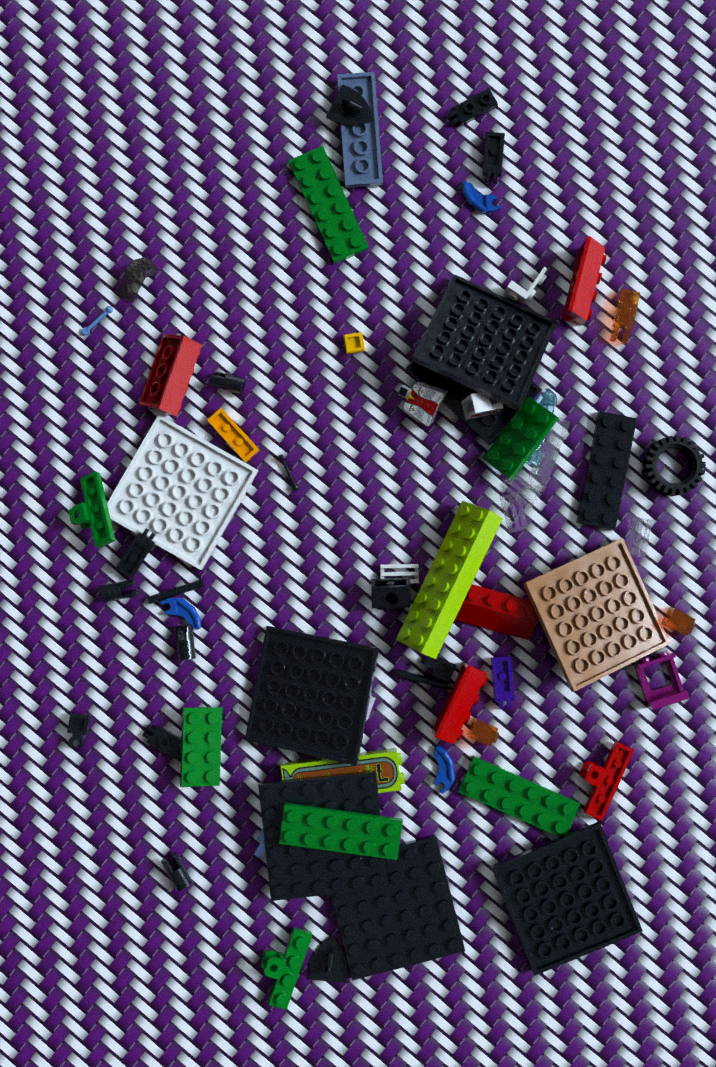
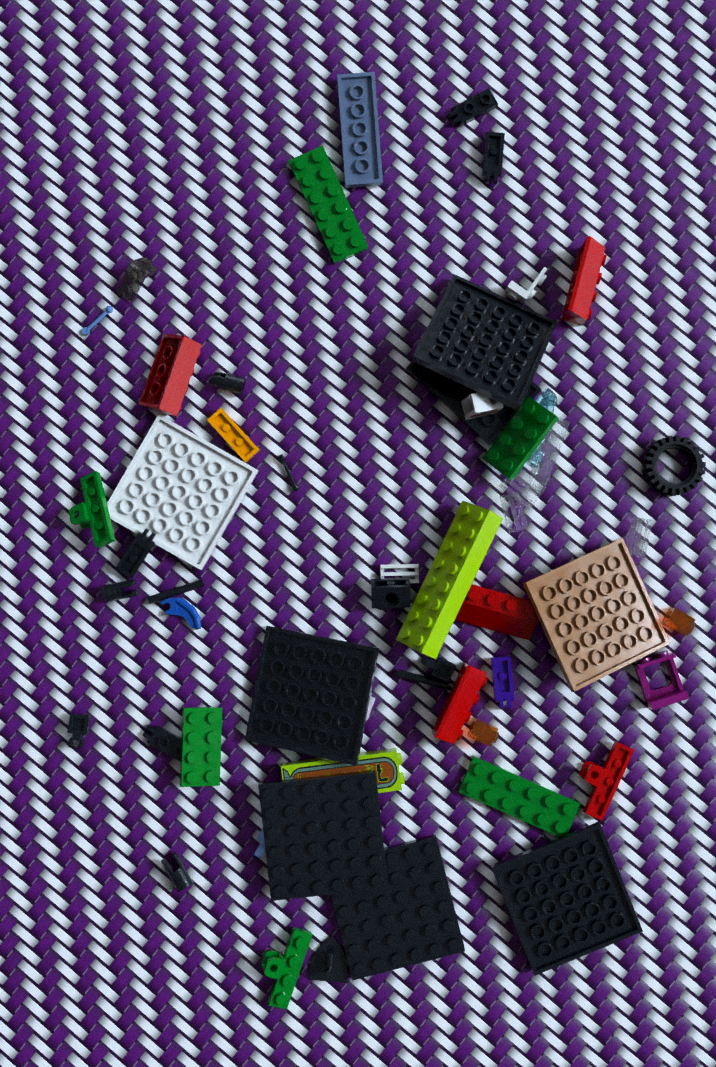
black hinge [175,624,196,660] -> none
green plate [279,803,403,860] -> none
black shield [326,84,373,126] -> none
yellow tile [343,332,365,355] -> none
torso [398,382,448,426] -> none
blue piece [433,745,455,794] -> none
blue piece [462,181,502,214] -> none
black plate [576,411,637,531] -> none
clear orange hinge [610,288,640,344] -> none

